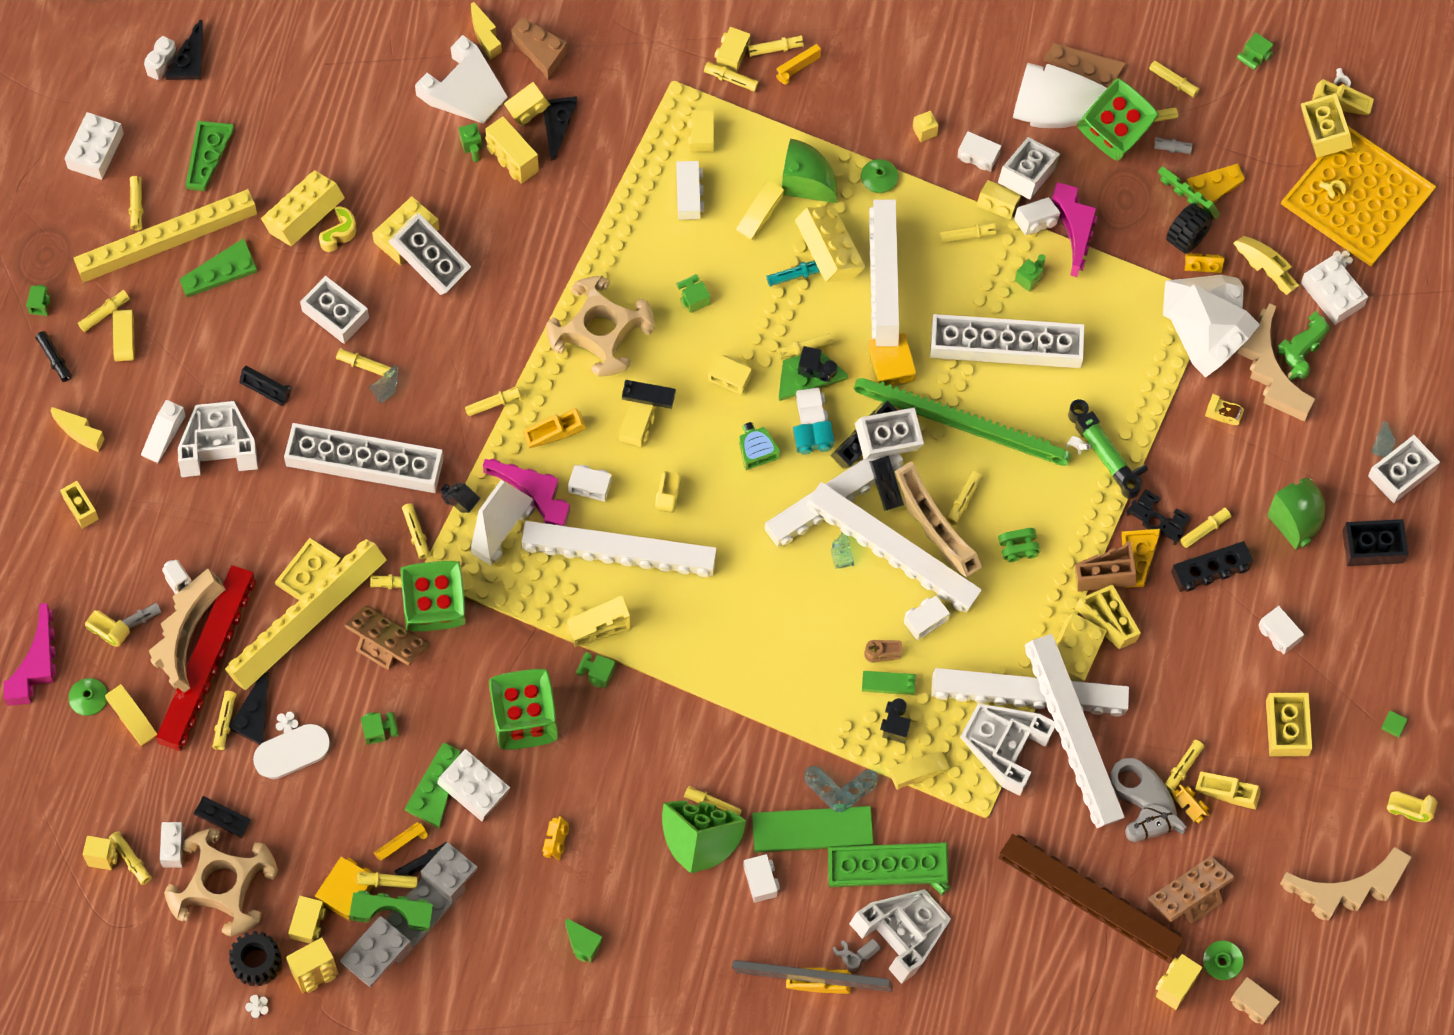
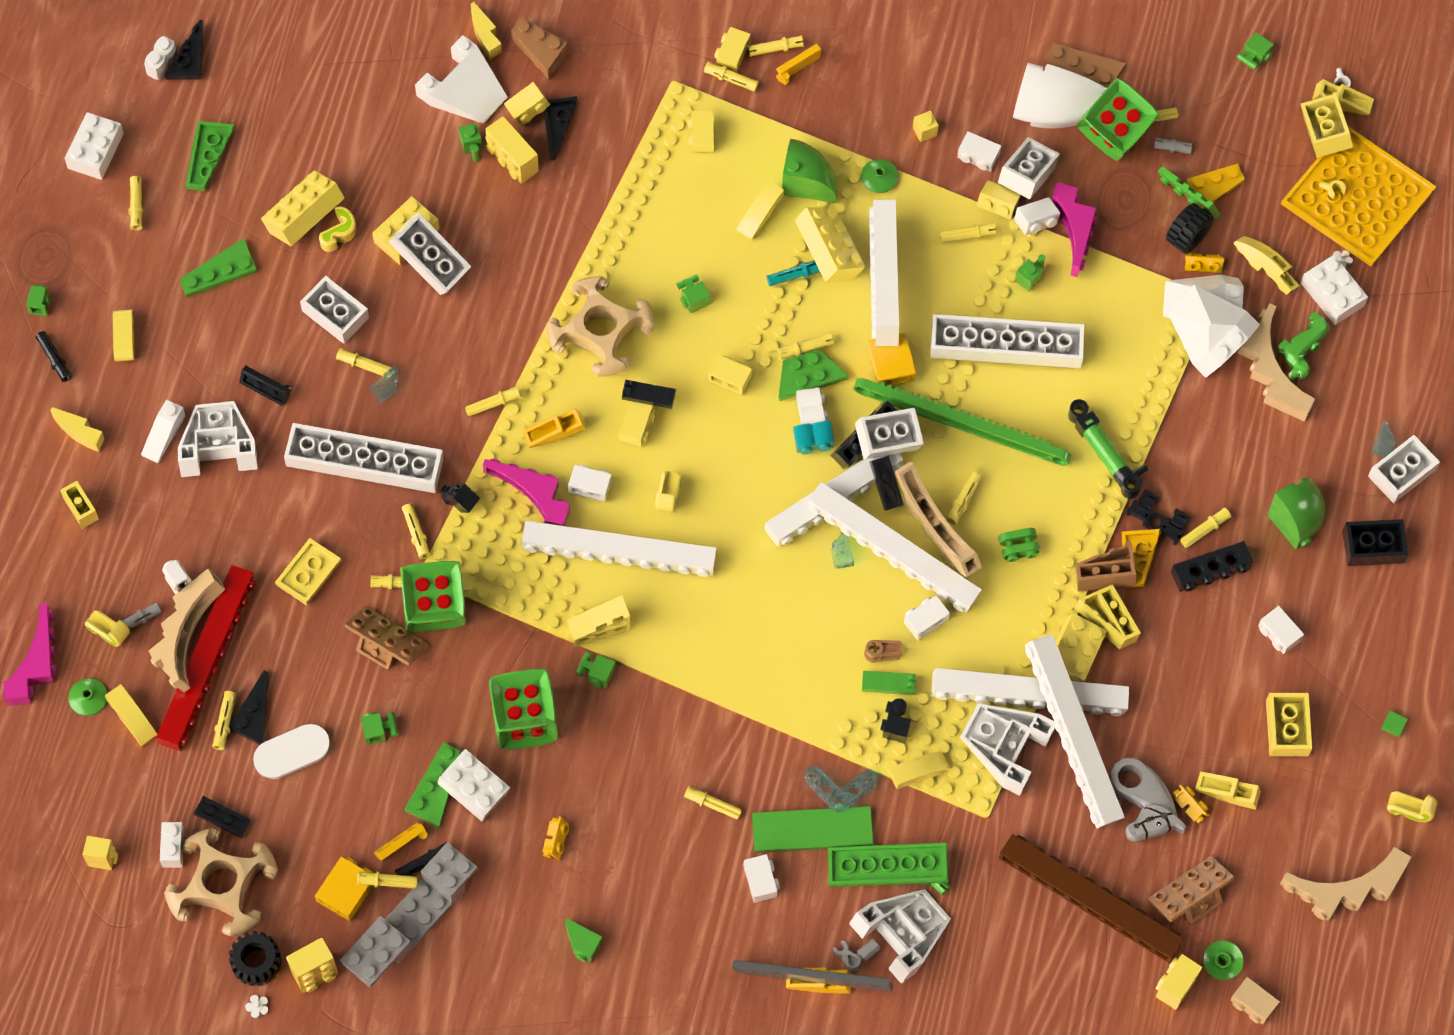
light yellow brick [74,189,257,283] -> none
light yellow pin [78,290,130,333] -> none
light yellow pin [109,831,152,885] -> none
light yellow brick [225,539,387,690] -> none
white plant [276,712,298,733] -> none
light yellow brick [288,896,326,944] -> none
bright green arch [349,890,433,932] -> none
white wedge [471,480,535,566] -> none
bright green brick [662,801,746,873] -> none
white brick [676,161,704,220] -> none
torso [739,422,780,471] -> none
black brick [798,346,837,382] -> none
white piece [1066,436,1090,455] -> none
light yellow axle [1149,61,1200,98] -> none
light yellow pin [1165,740,1205,793] -> none
light yellow leg [1205,394,1244,425] -> none

